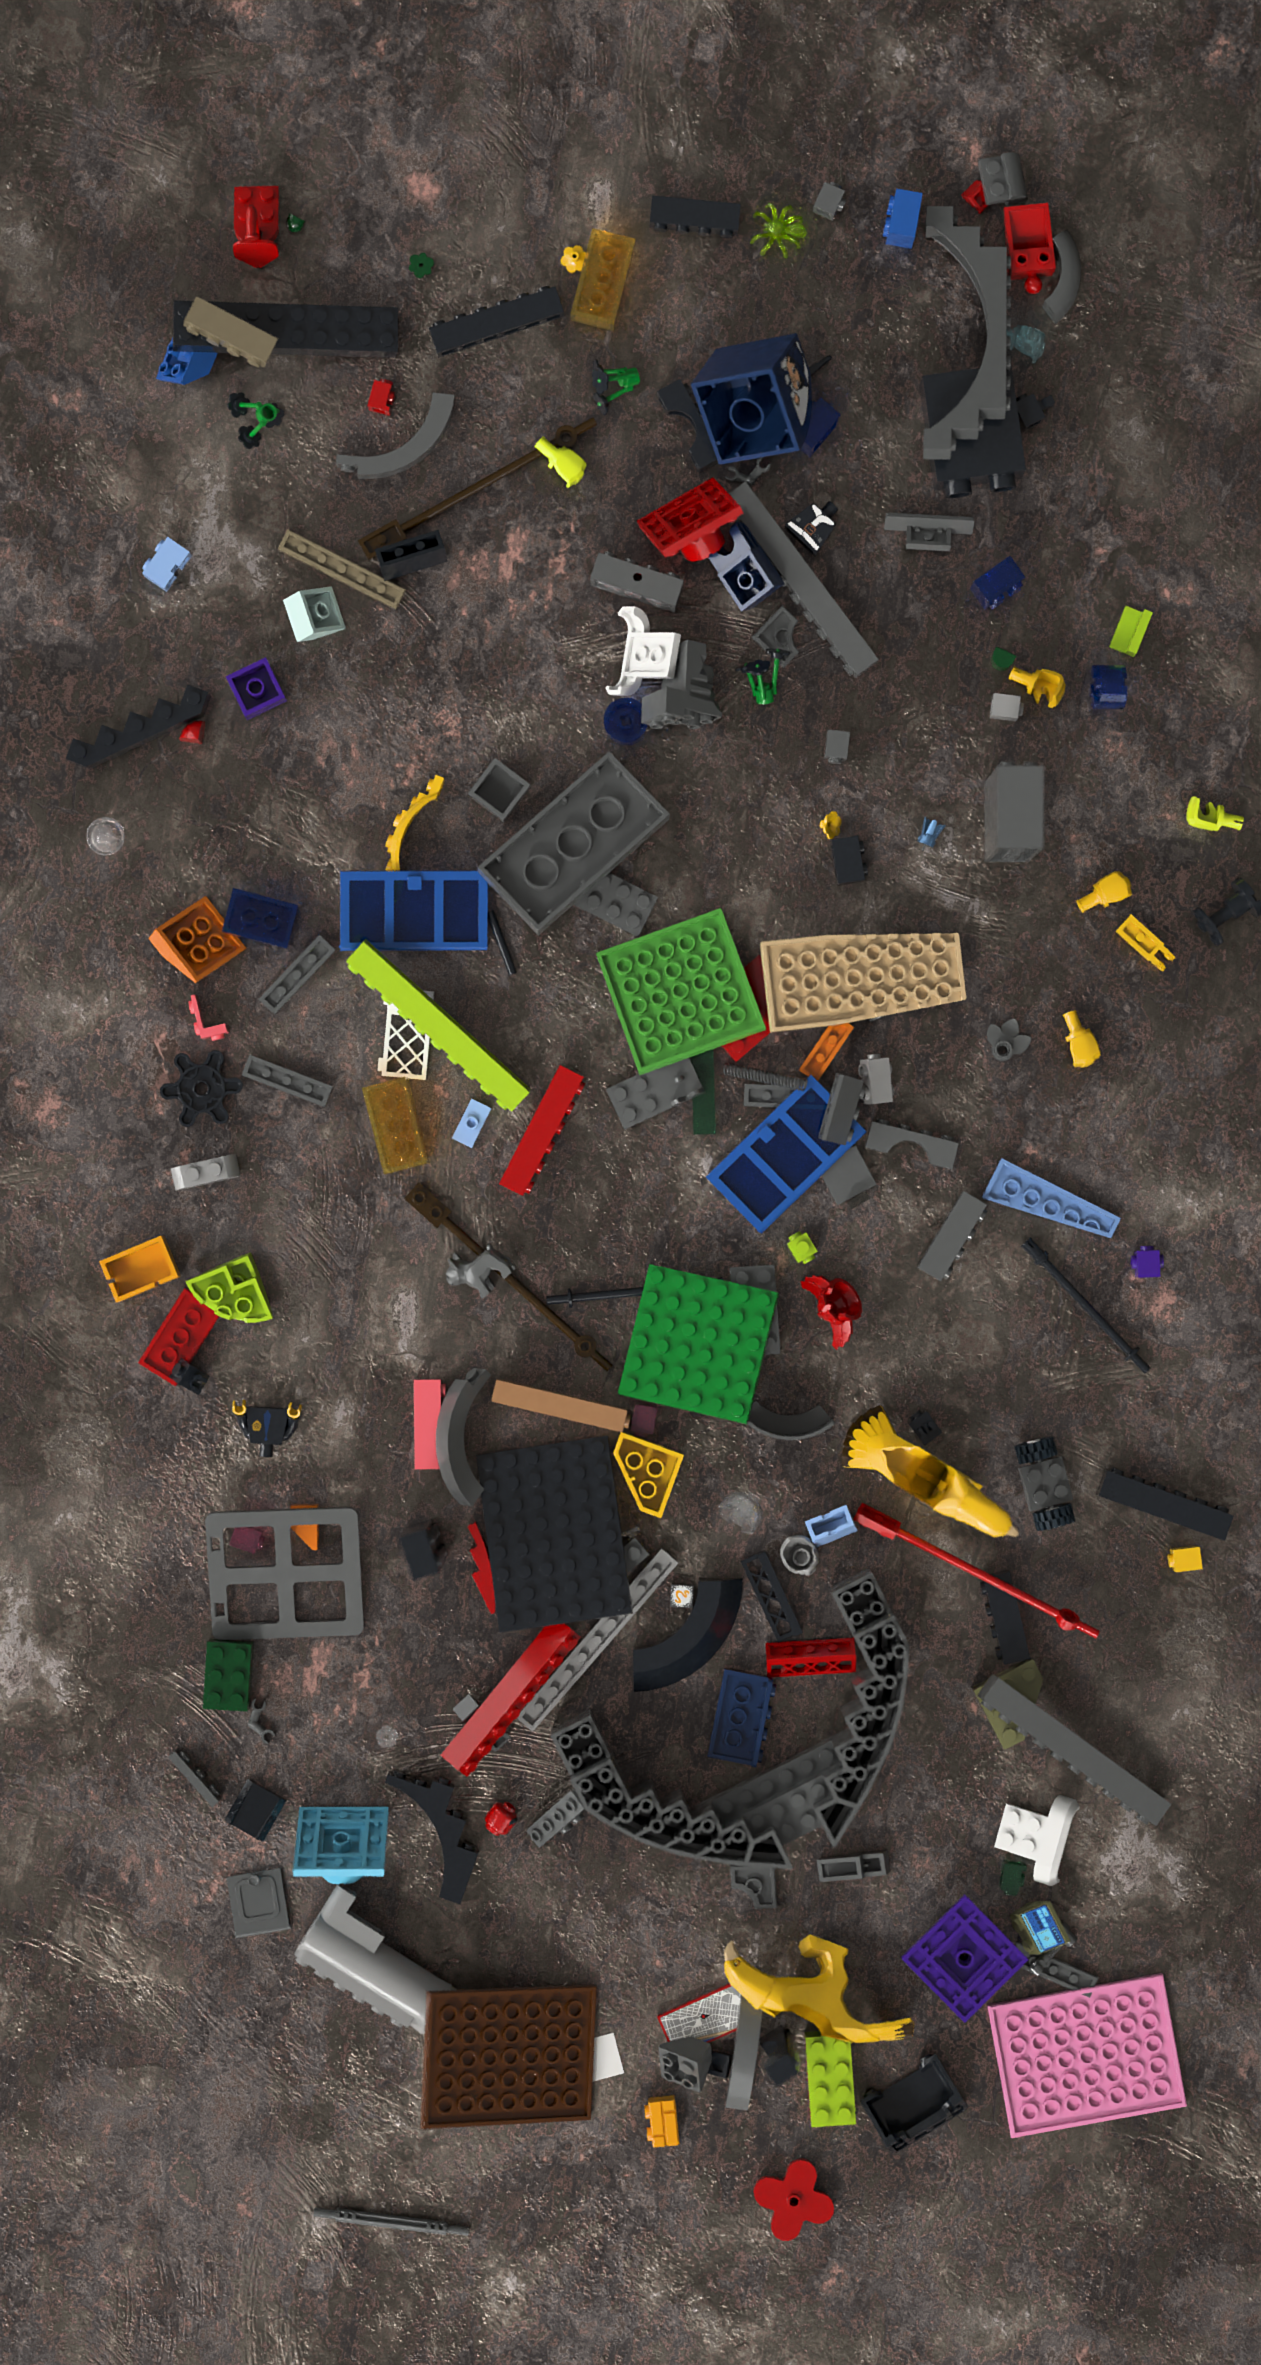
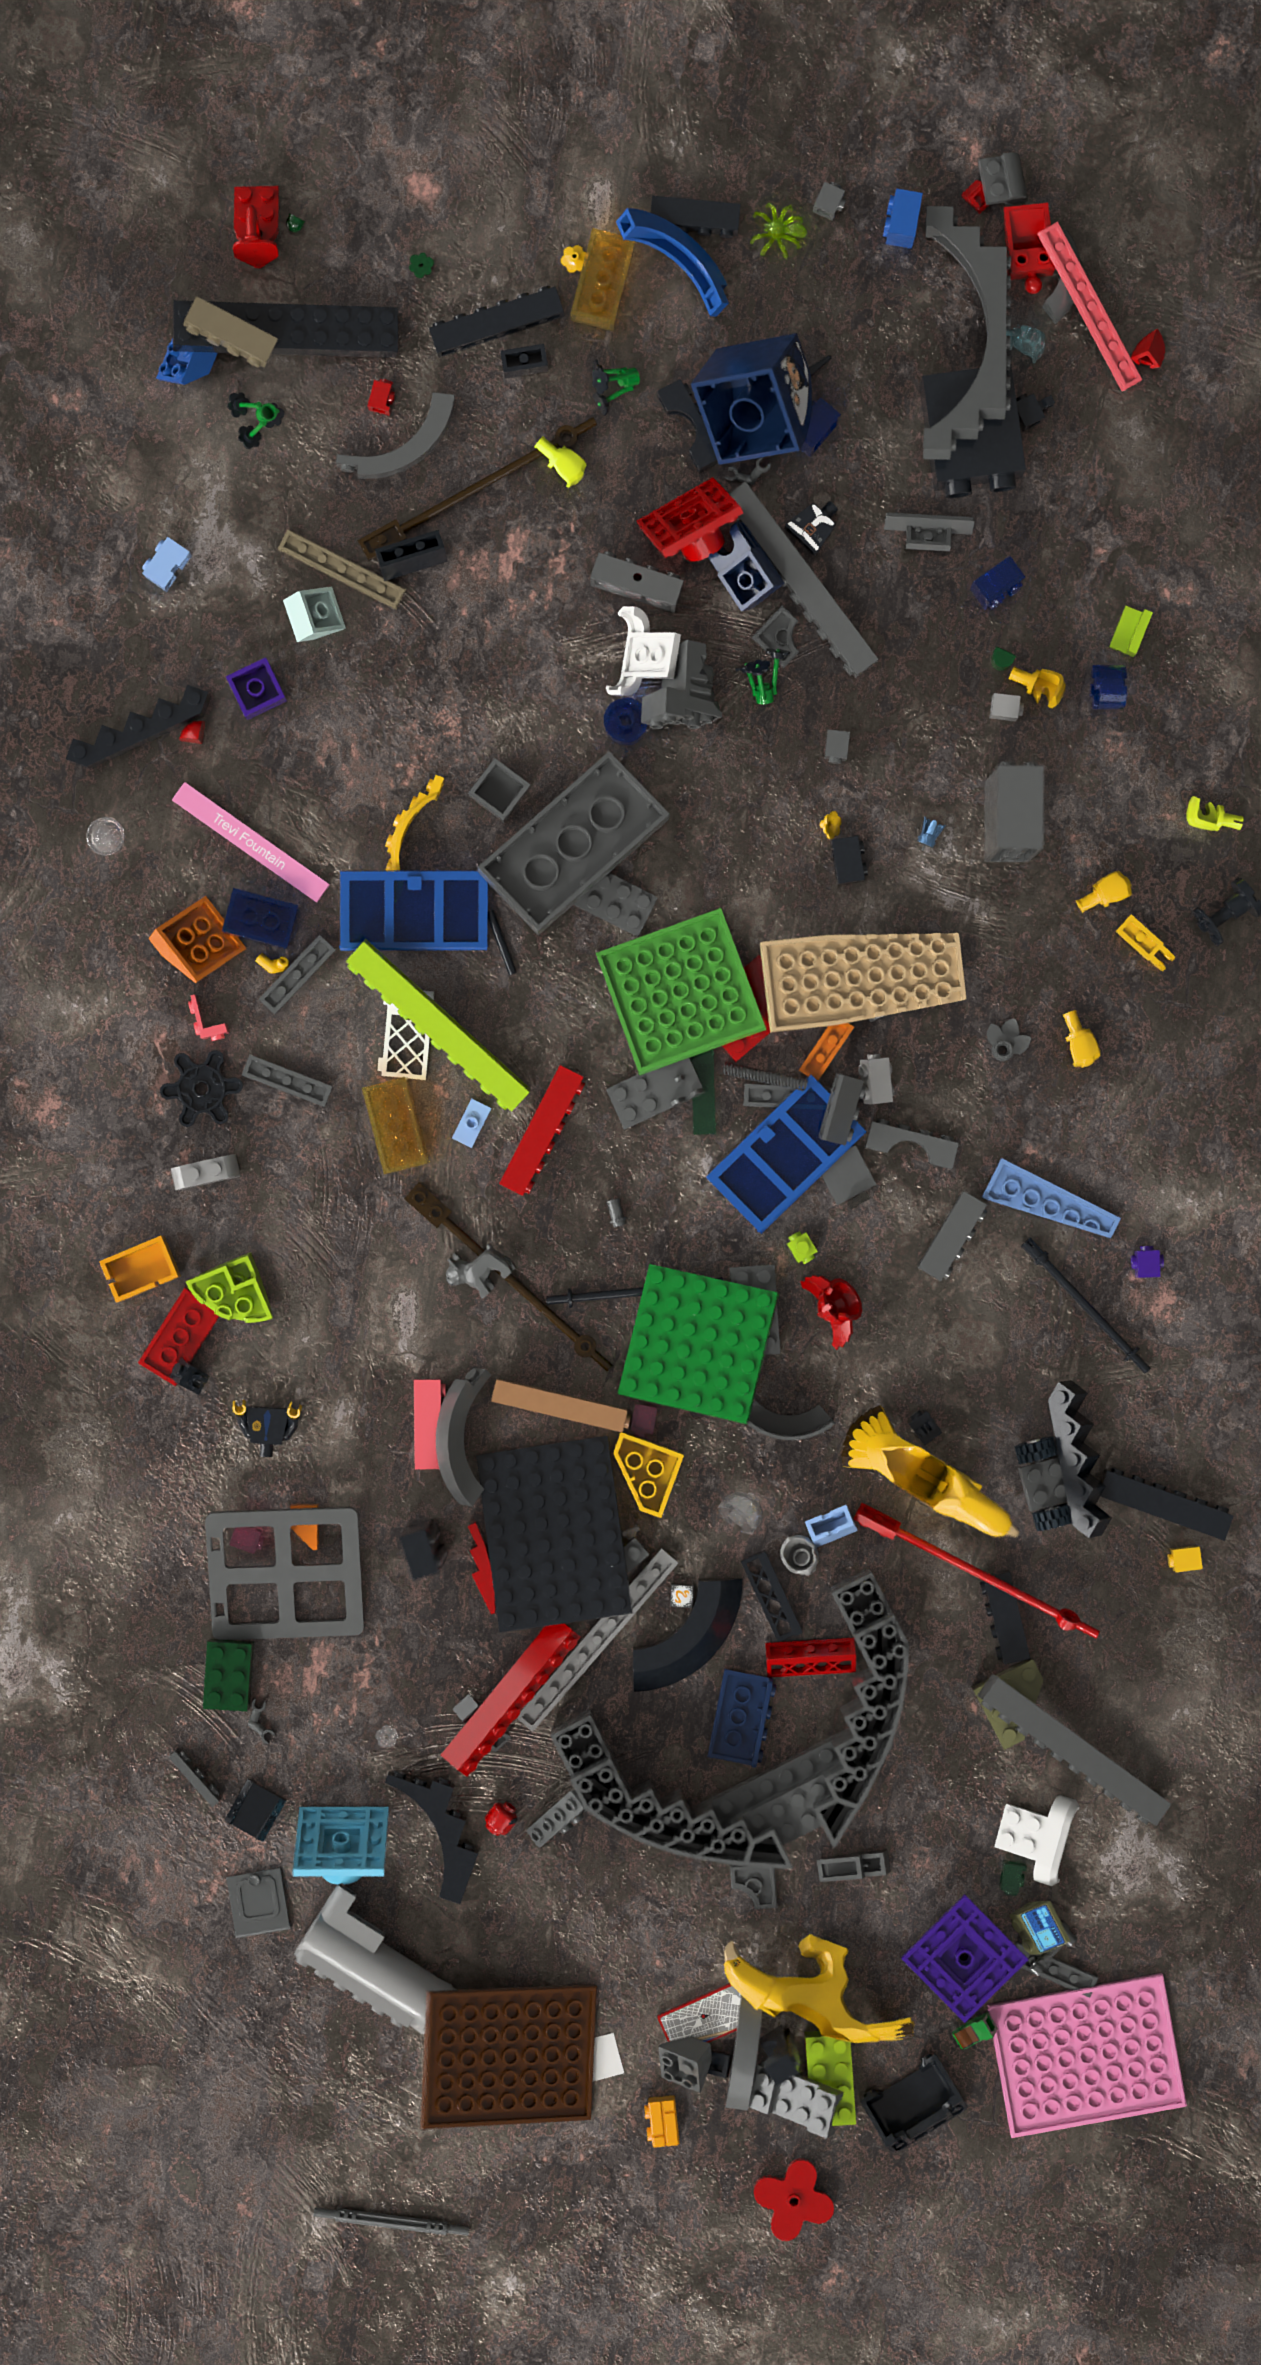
none -> bright pink tile [172,782,330,903]
none -> yellow arm [255,953,289,974]
none -> black brick [500,344,548,379]
none -> dark grey pin [606,1198,627,1228]
none -> blue arch [616,208,729,317]
none -> piece [748,2061,844,2139]
none -> green leg [952,2012,998,2049]
none -> coral tile [1037,221,1143,391]
none -> black brick [1048,1380,1112,1538]
none -> red brick [1131,329,1165,369]

